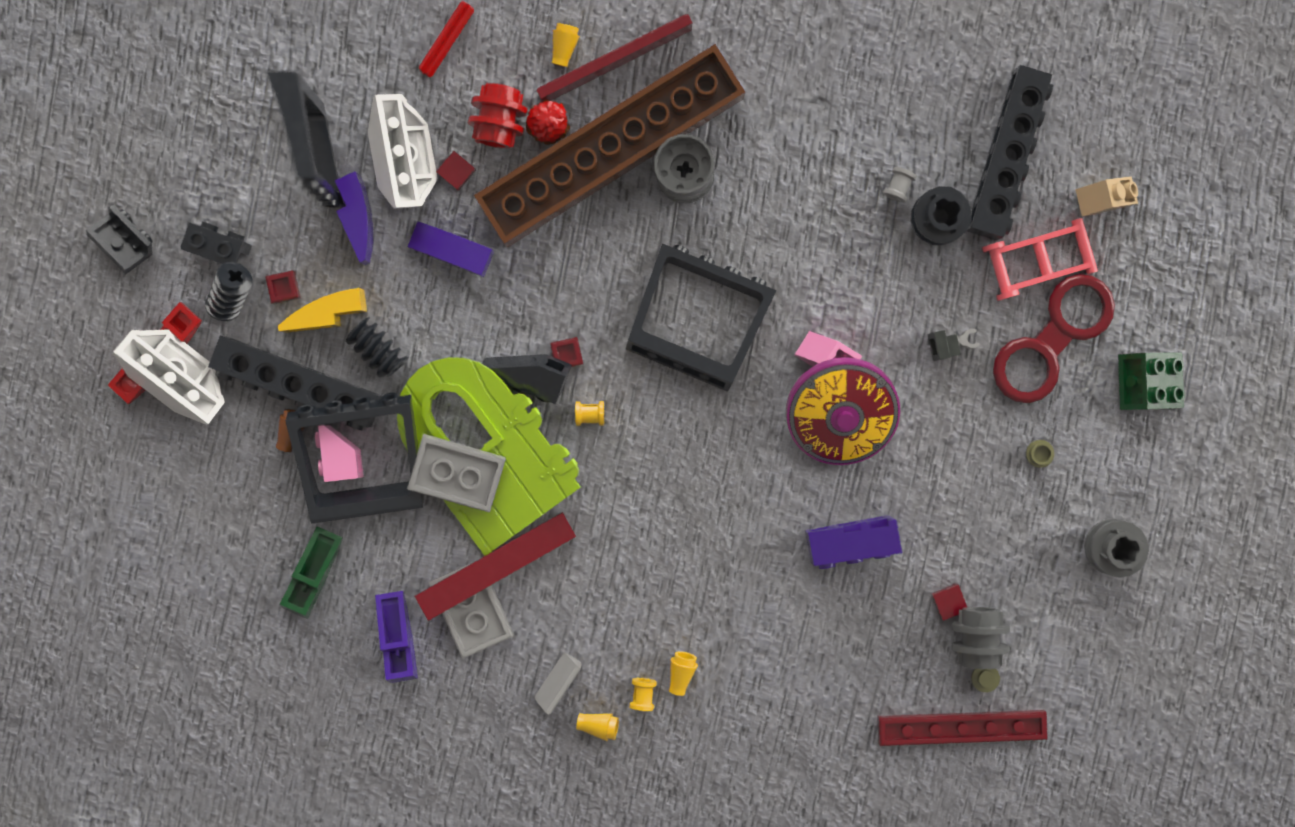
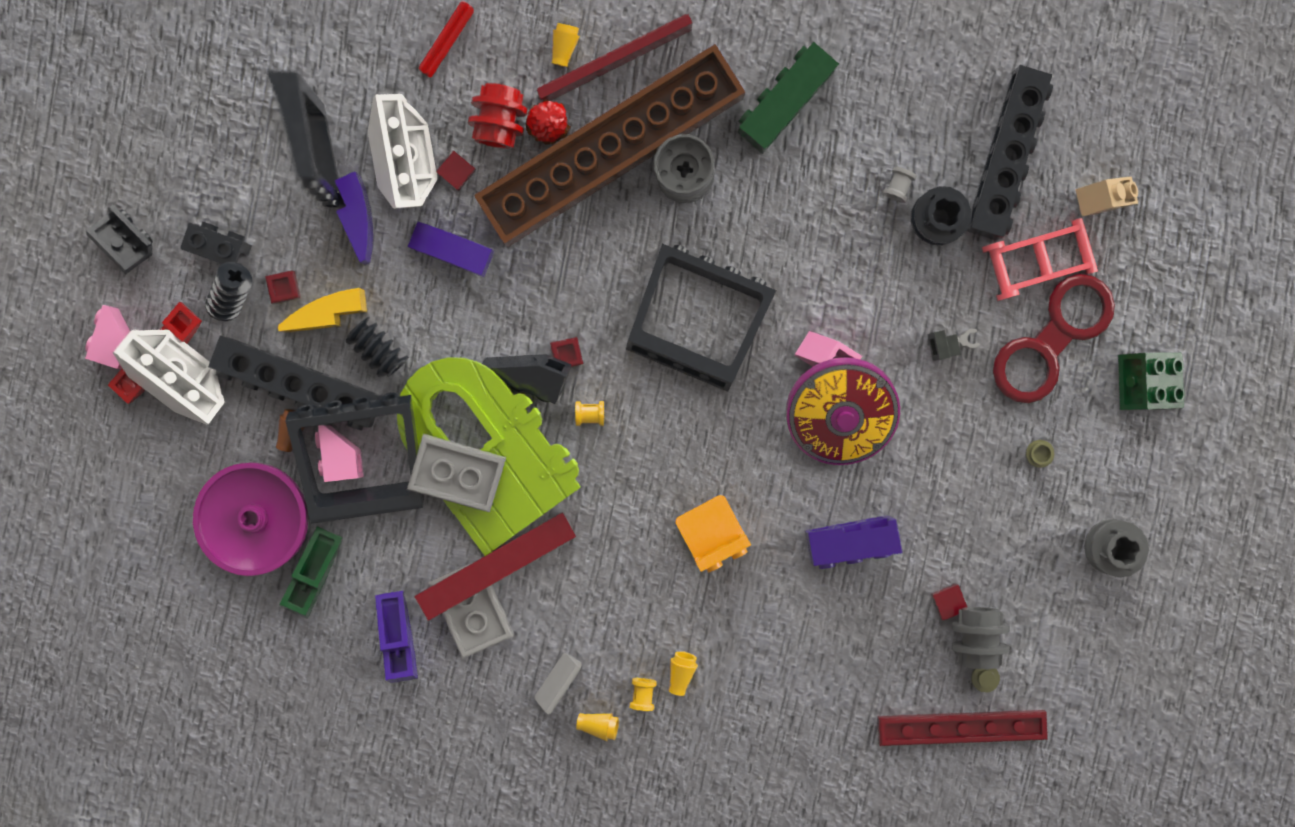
none -> bright pink slope [85,305,130,369]
none -> magenta dish [193,462,308,576]
none -> light orange bracket [675,495,751,573]
none -> dark green brick [738,42,839,154]

